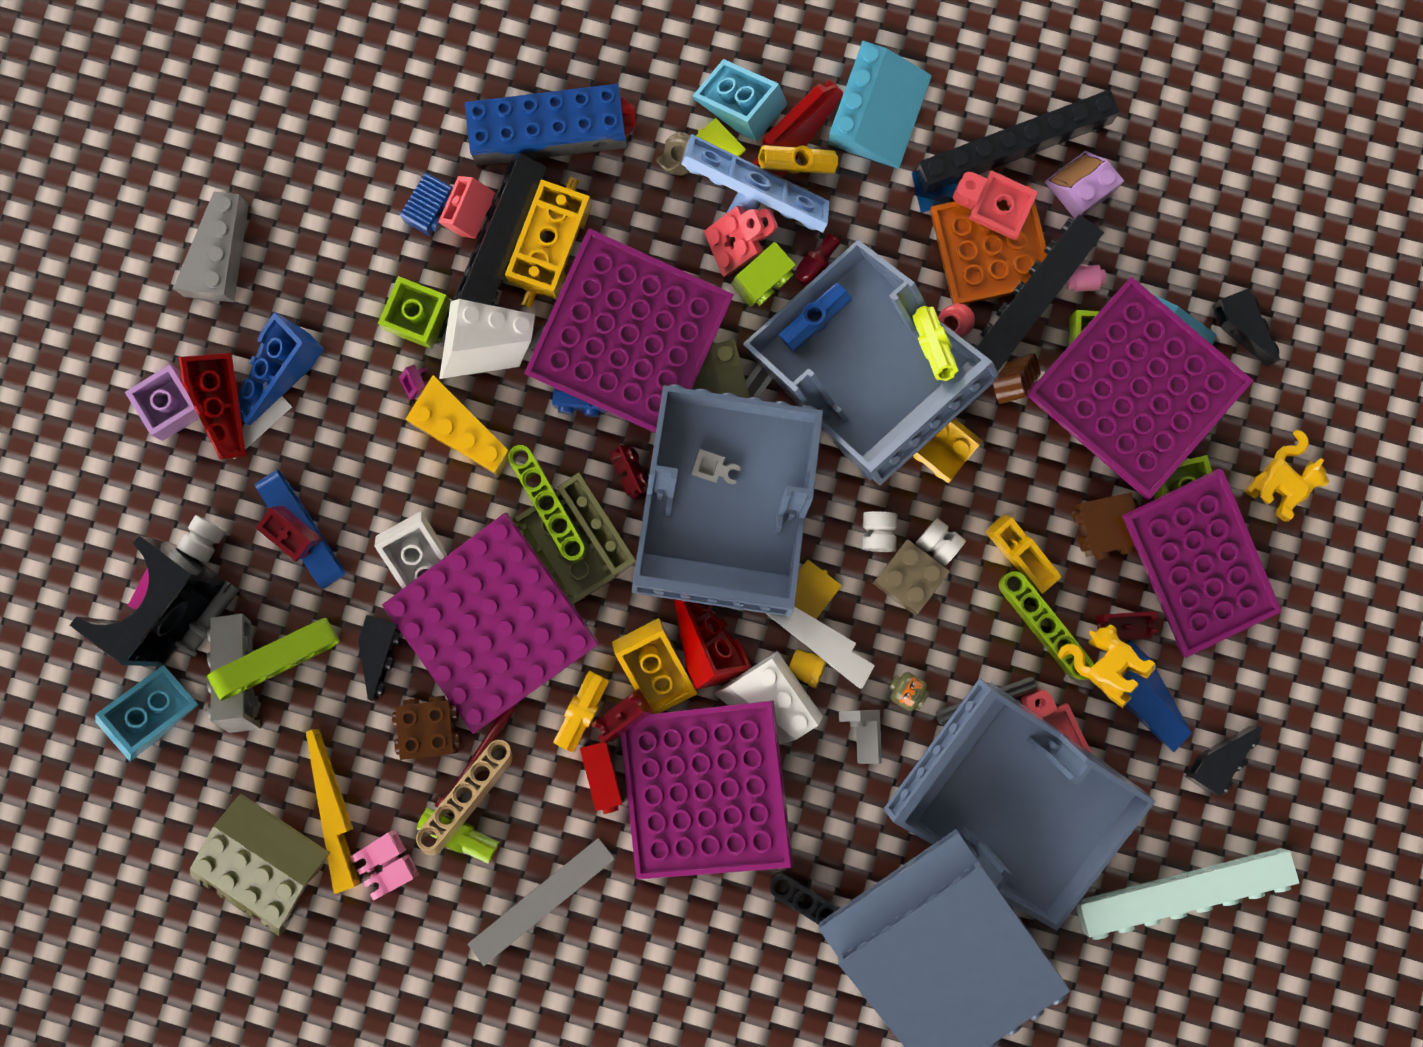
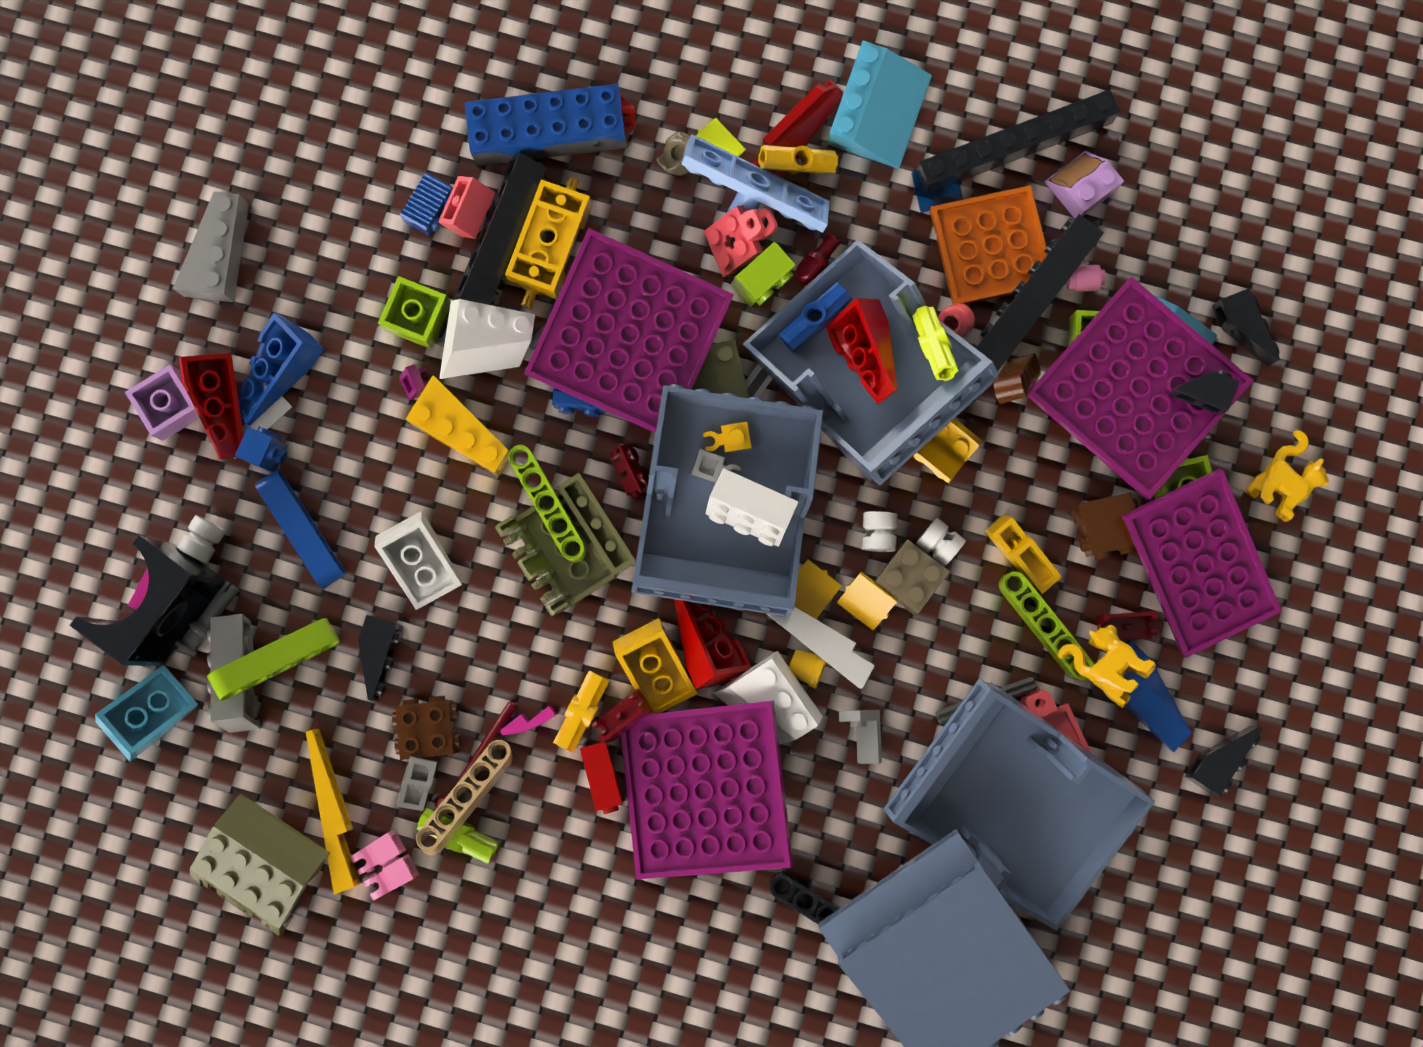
dark red hinge [255,506,323,562] -> none
magenta plate [382,513,600,734] -> none
light grey slope [467,838,615,966] -> none
medium azure slope [693,59,788,141] -> none
olive head [888,672,930,712] -> none
coral plate [953,170,1038,240] -> none
light aqua brick [1076,848,1299,940] -> none
none -> blue brick [235,426,288,472]
none -> light grey slope [396,756,437,811]
none -> dark pink slope [500,706,558,735]
none -> yellow plate [703,421,751,452]
none -> white brick [705,468,798,547]
none -> red wedge [825,298,897,404]
none -> yellow piece [837,572,898,630]
none -> black slope [1169,370,1239,416]

